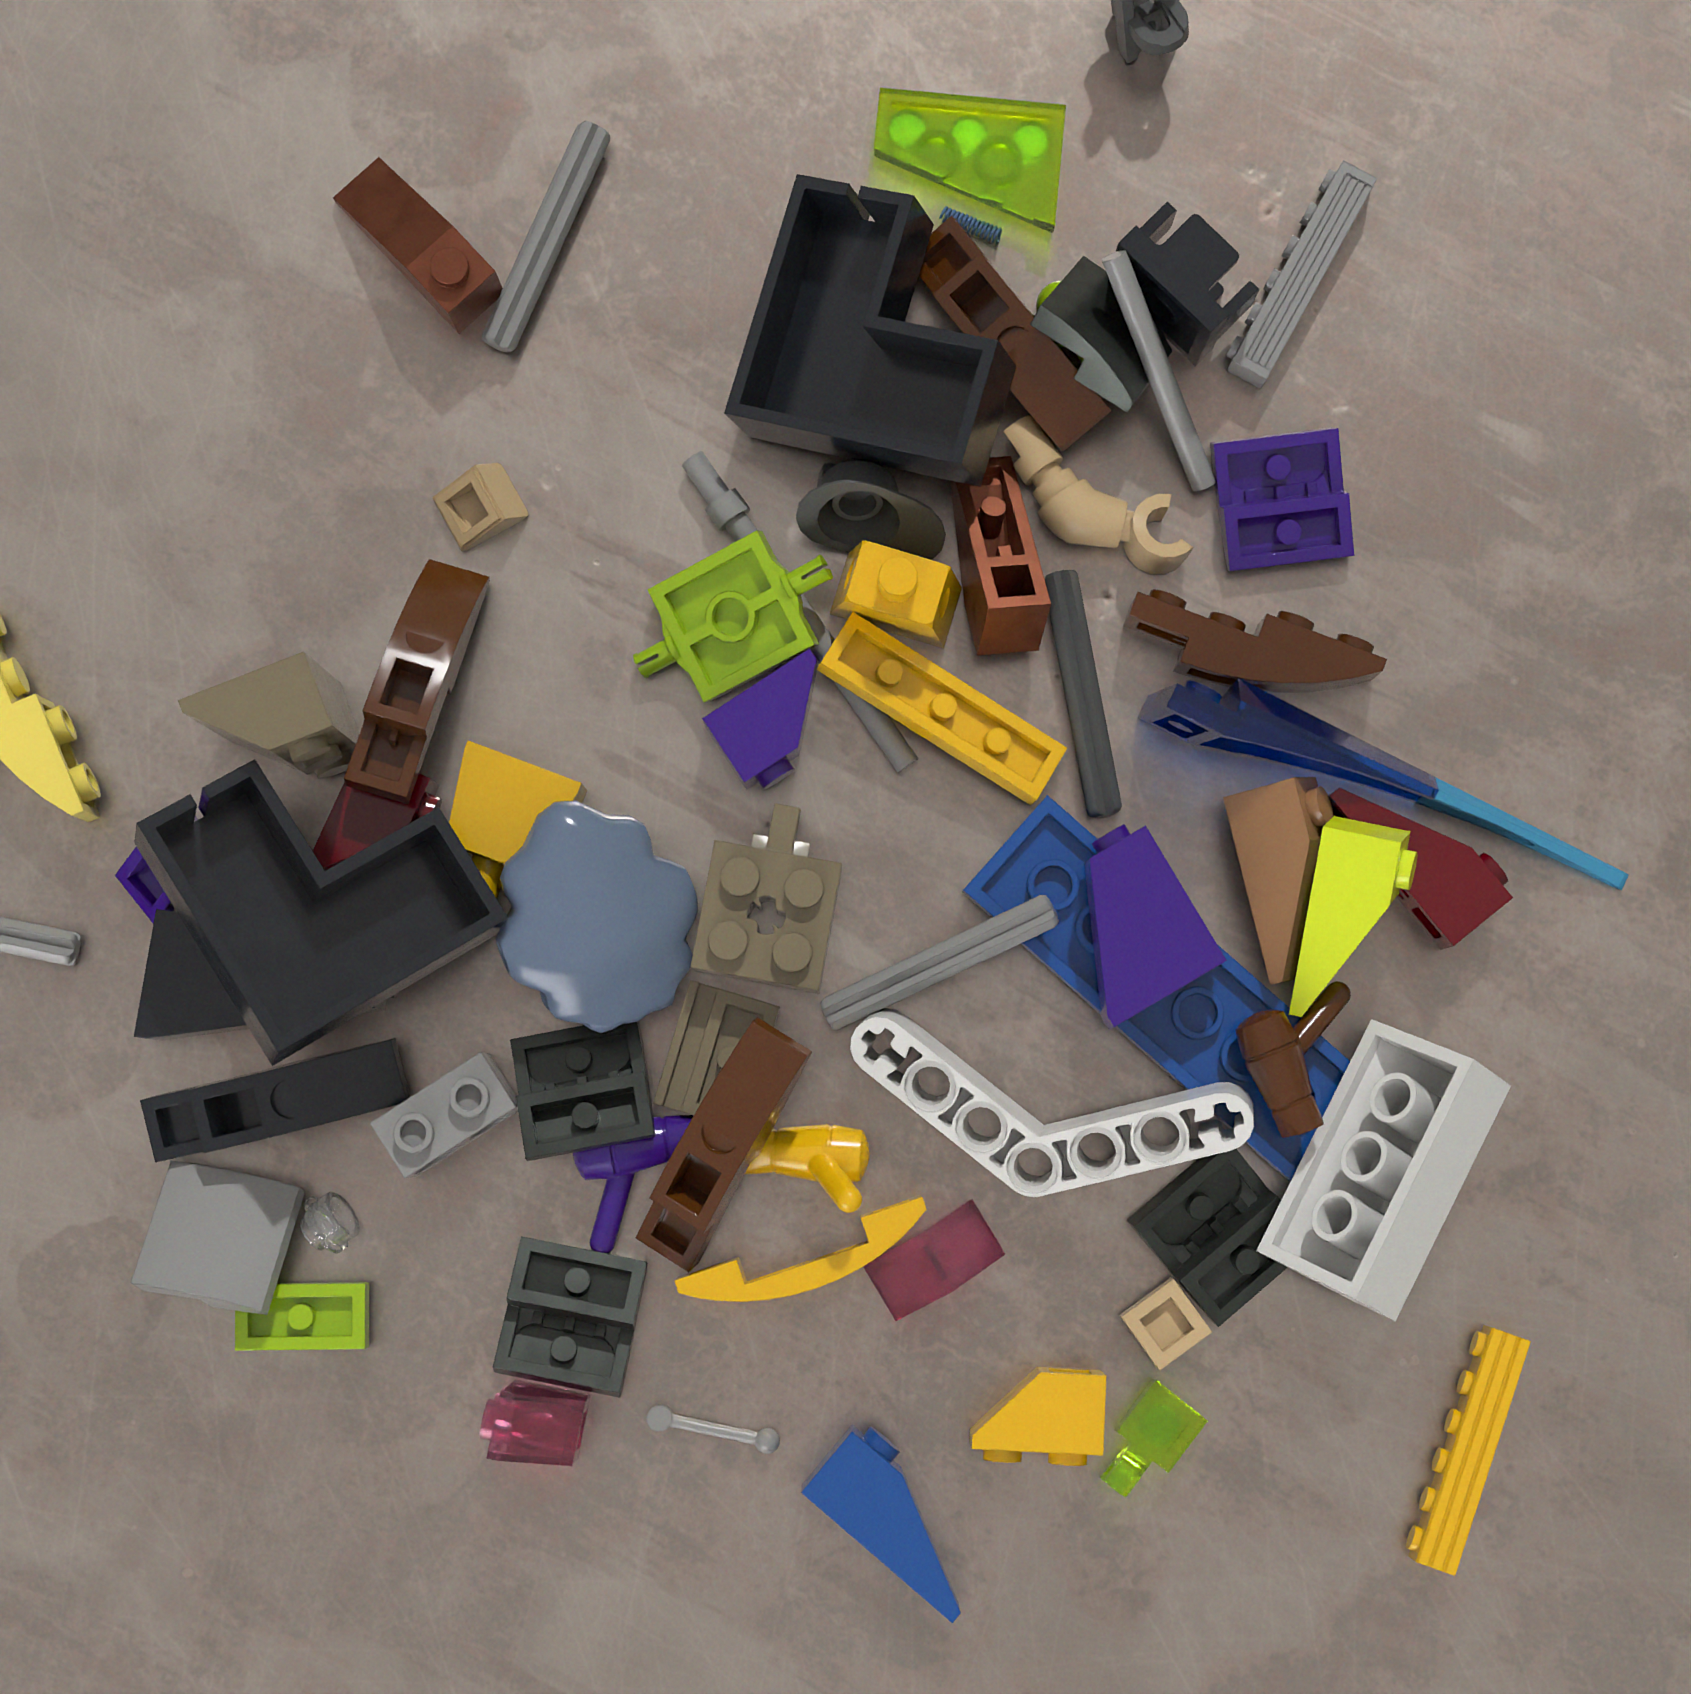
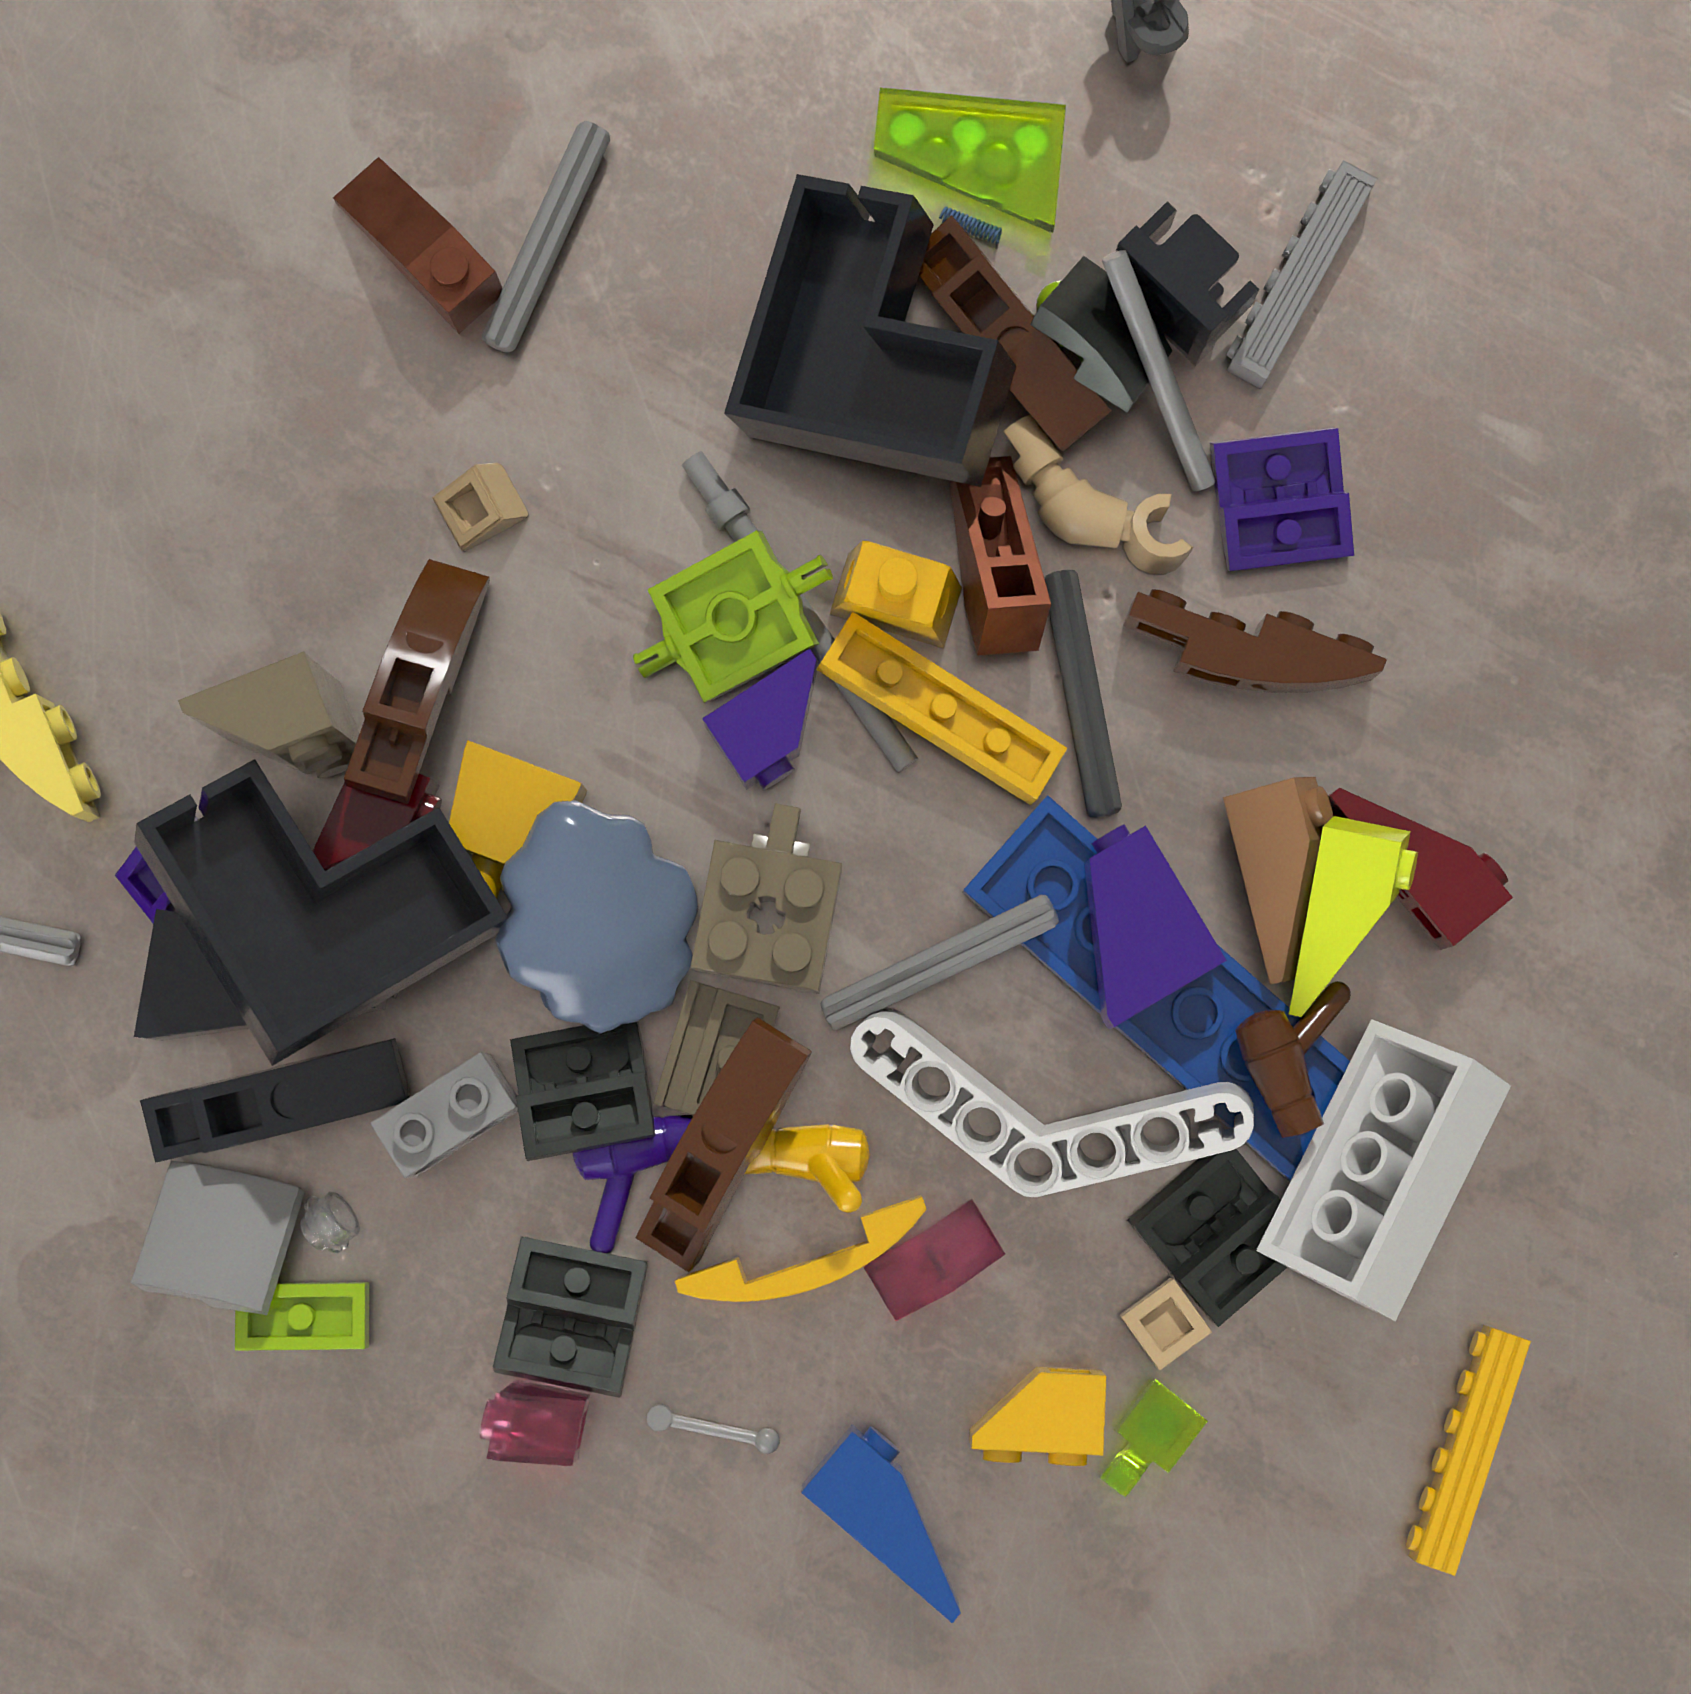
dark grey piece [796,459,946,560] -> none
clear blue plate [1138,678,1629,890] -> none

